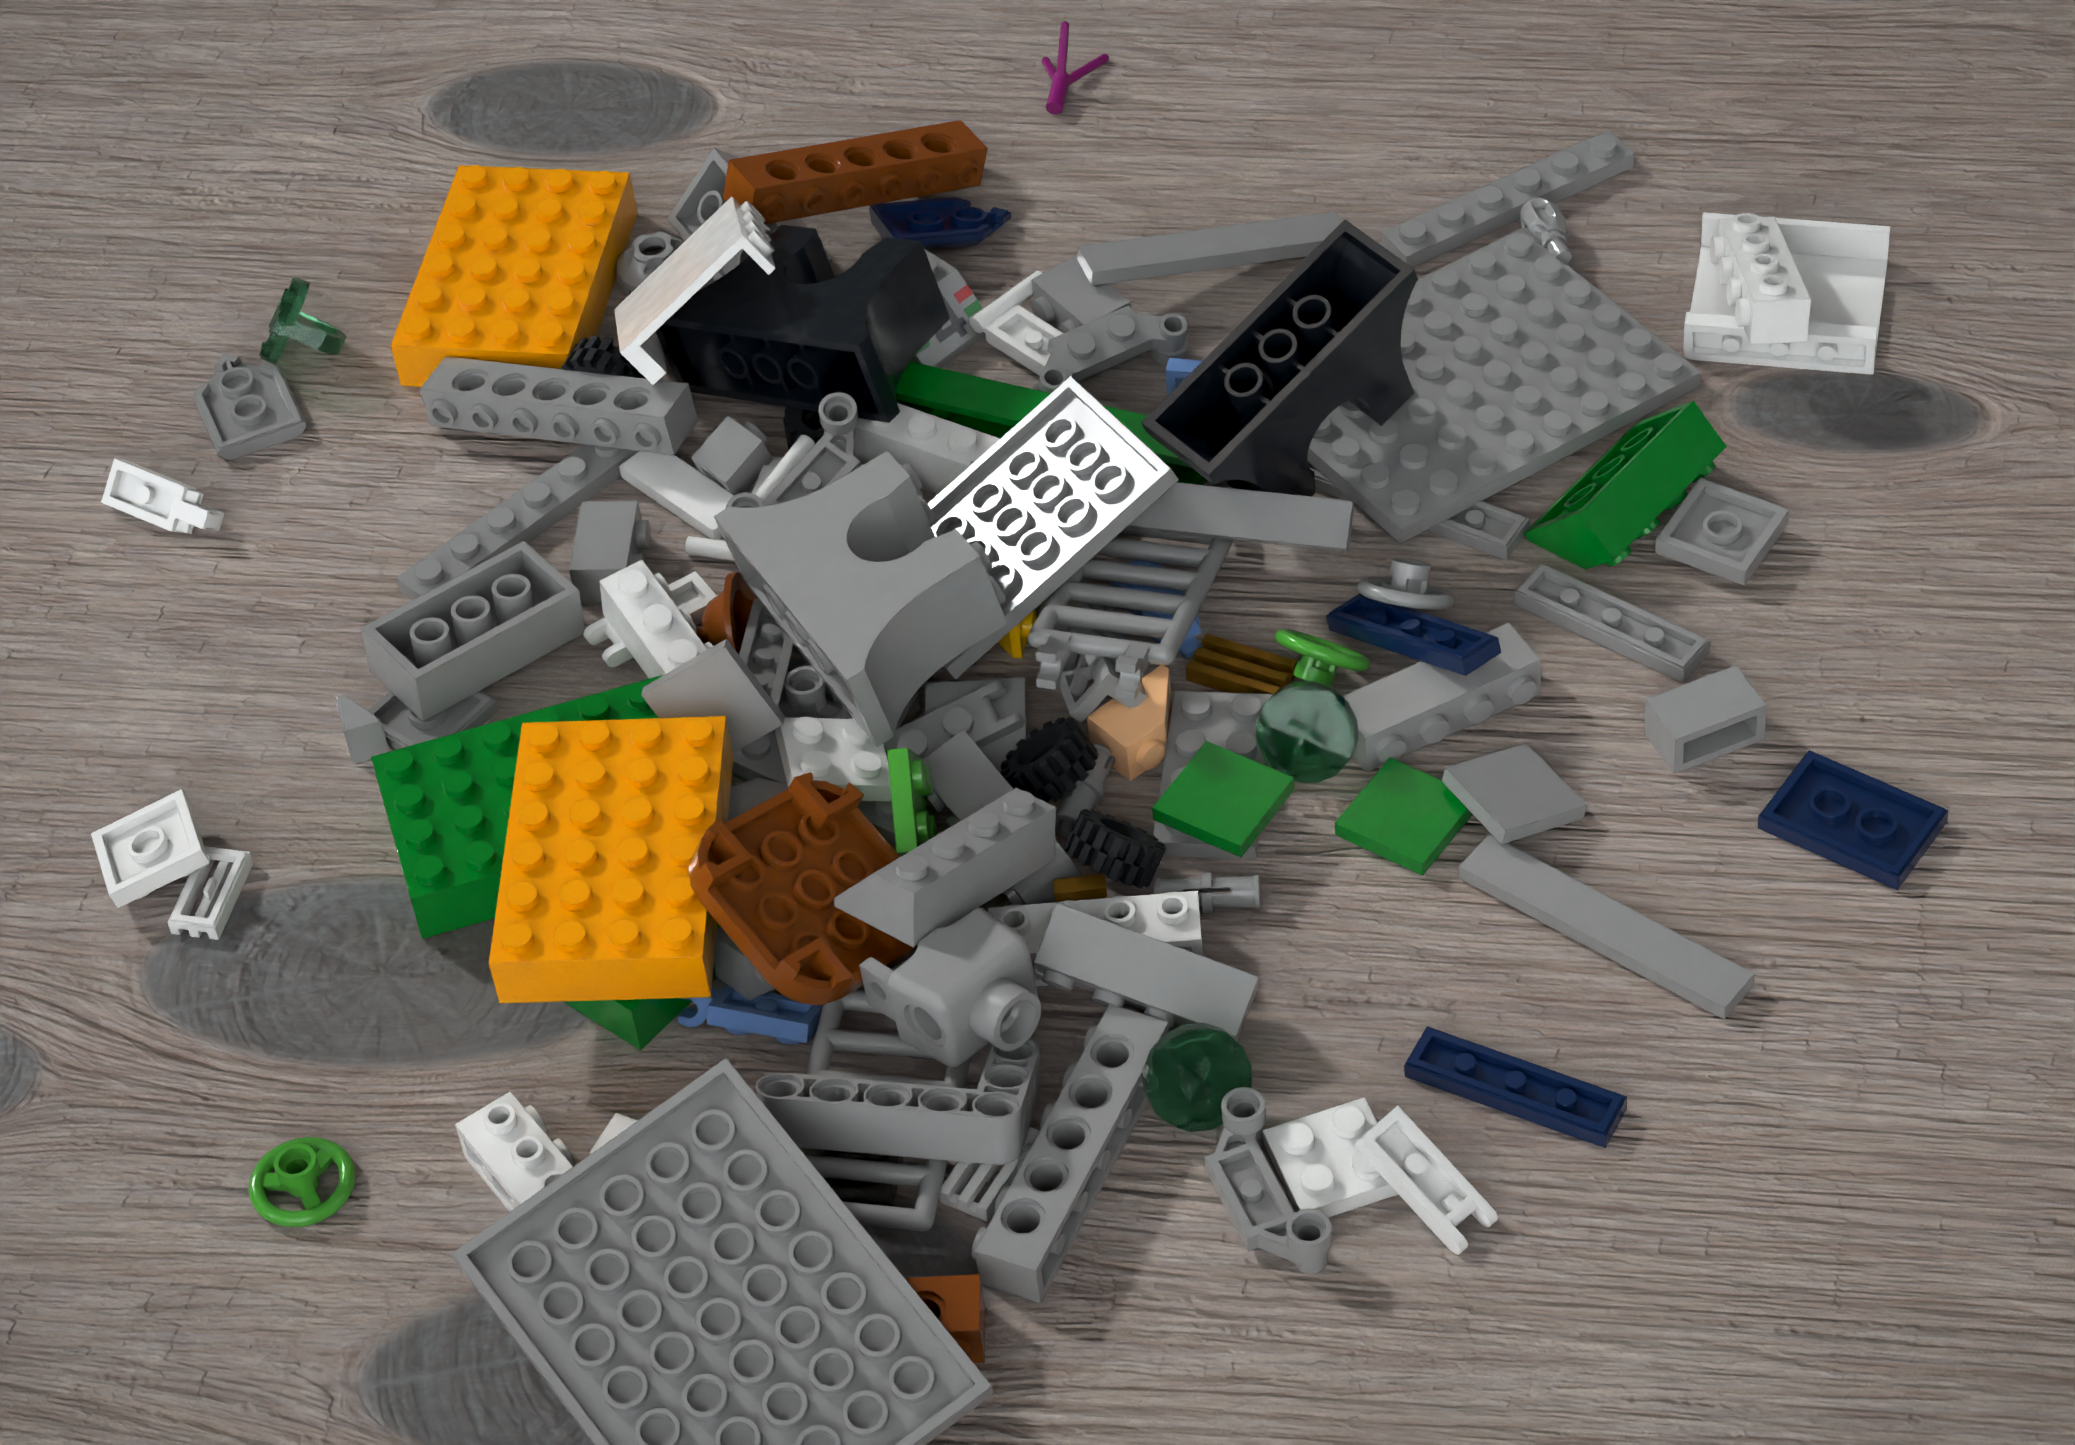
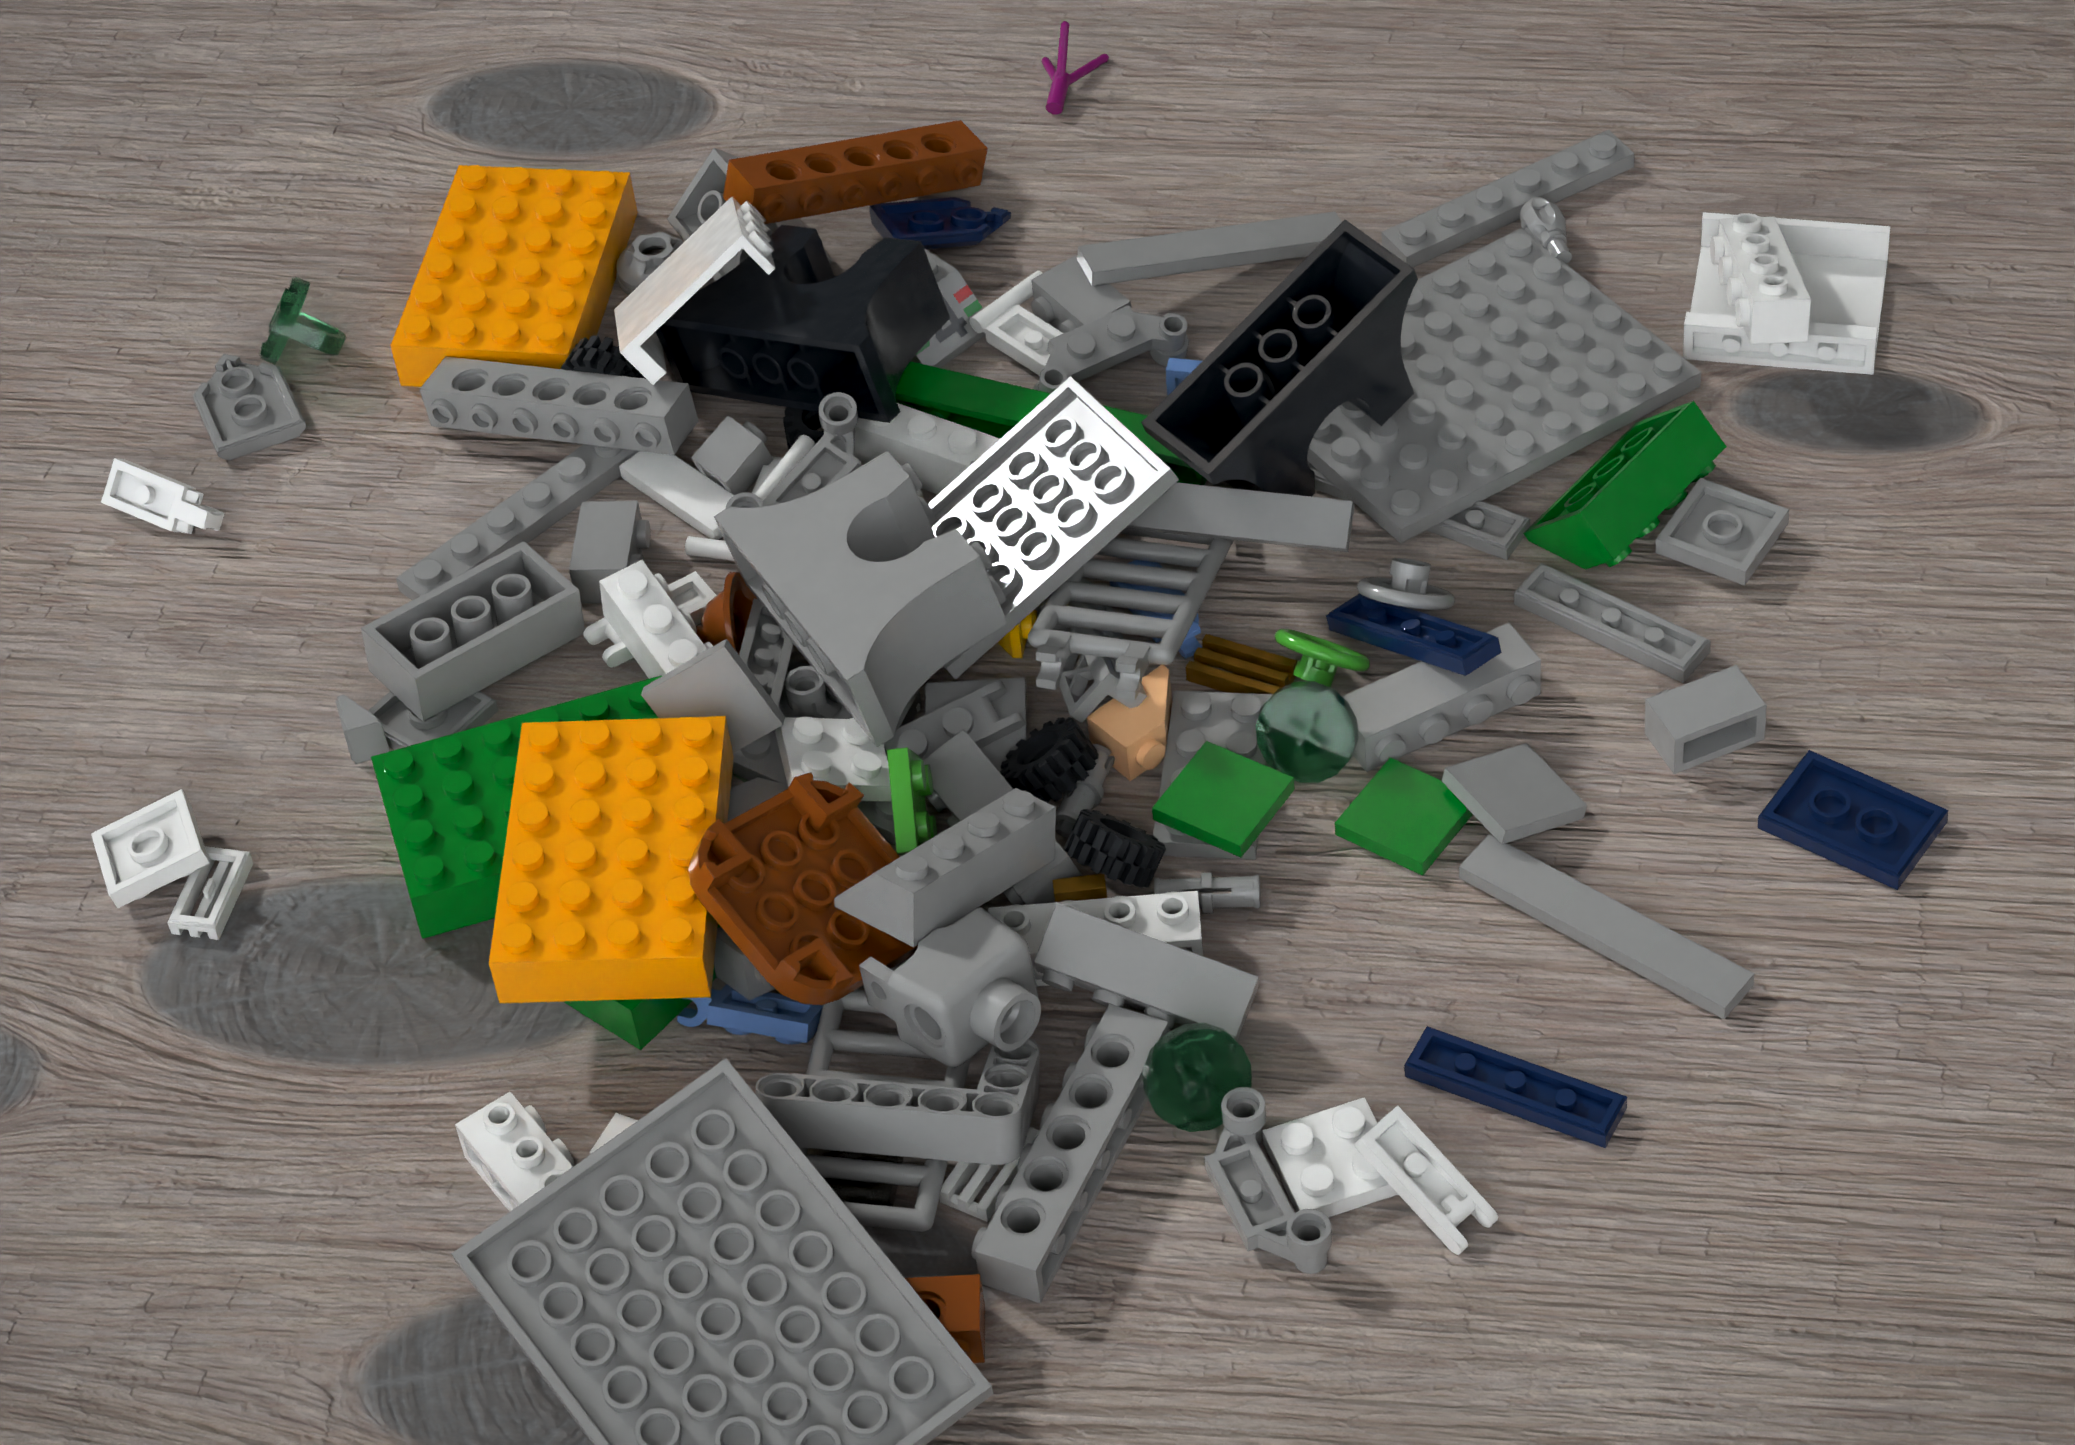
bright green piece [249,1137,356,1227] -> none

